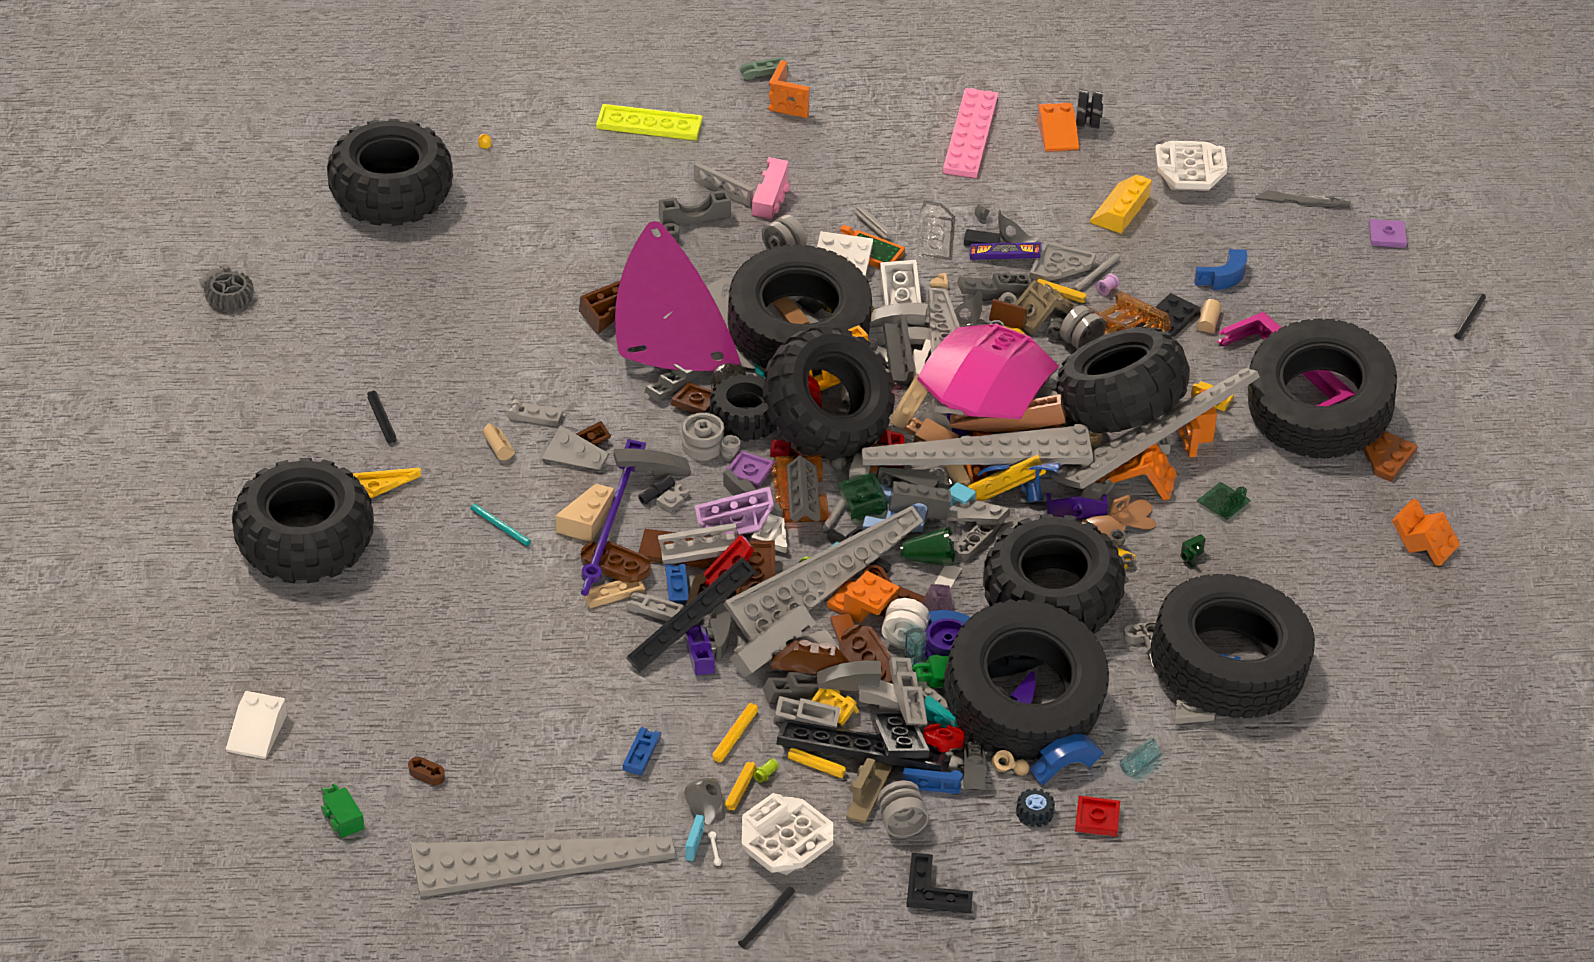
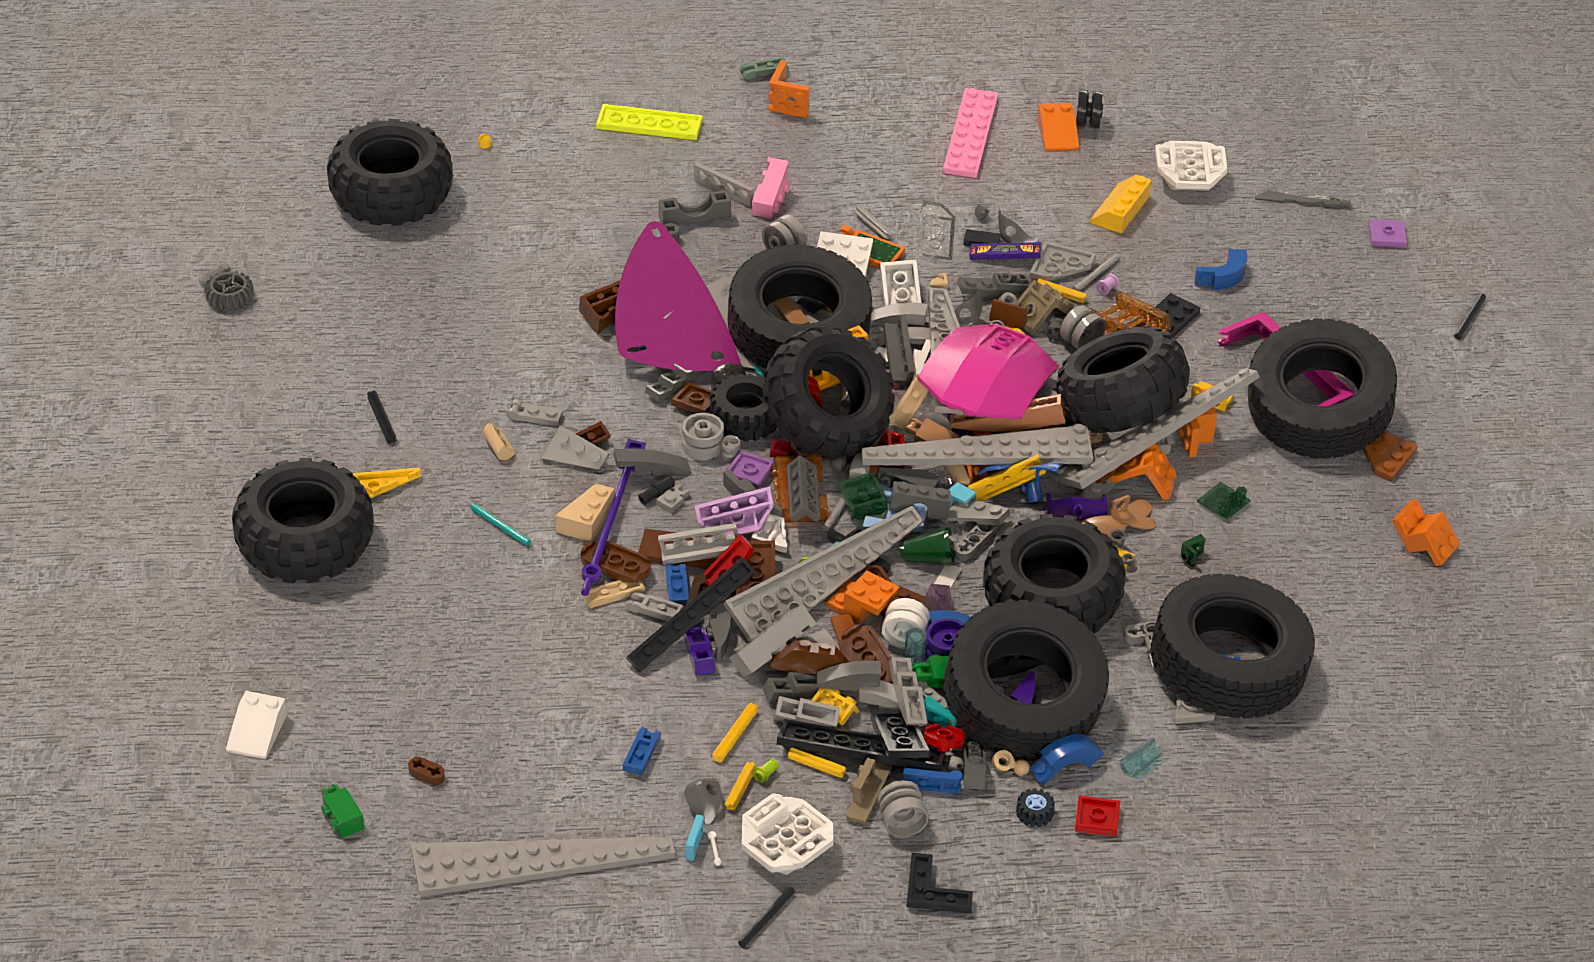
tan brick [1197,299,1222,334] -> none

